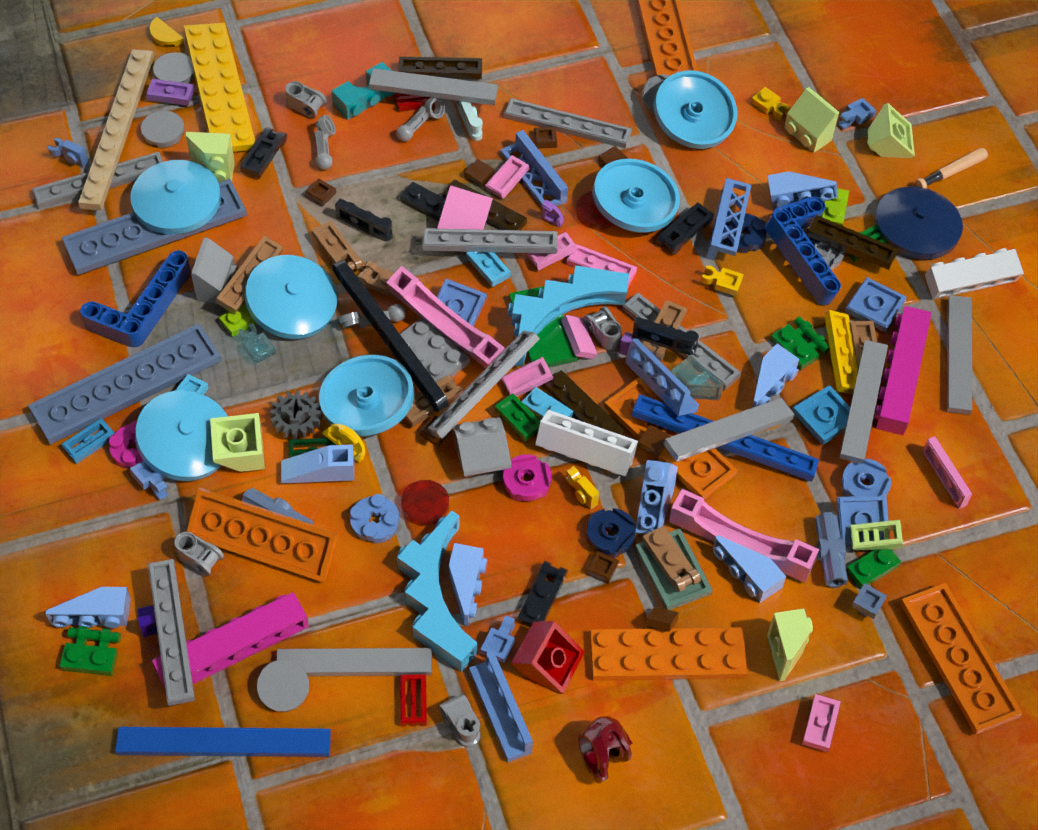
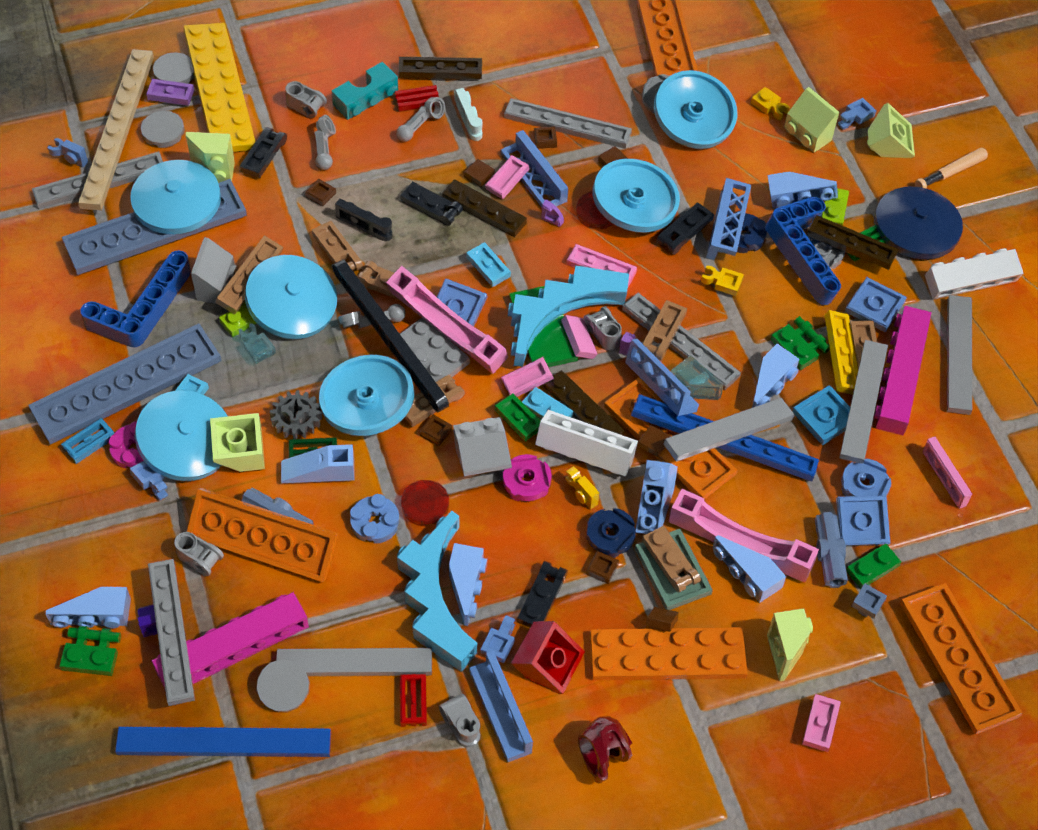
yellow tile [150,17,184,47] -> none
yellow tile [322,423,365,463] -> none
light grey tile [369,69,498,105] -> none
light grey tile [422,228,558,254] -> none
light grey tile [427,330,540,439] -> none
bright pink slope [437,186,493,230] -> none
bright pink plate [527,232,577,271] -> none
black plate [632,317,699,355] -> none
yellowish green slope [850,520,904,550] -> none

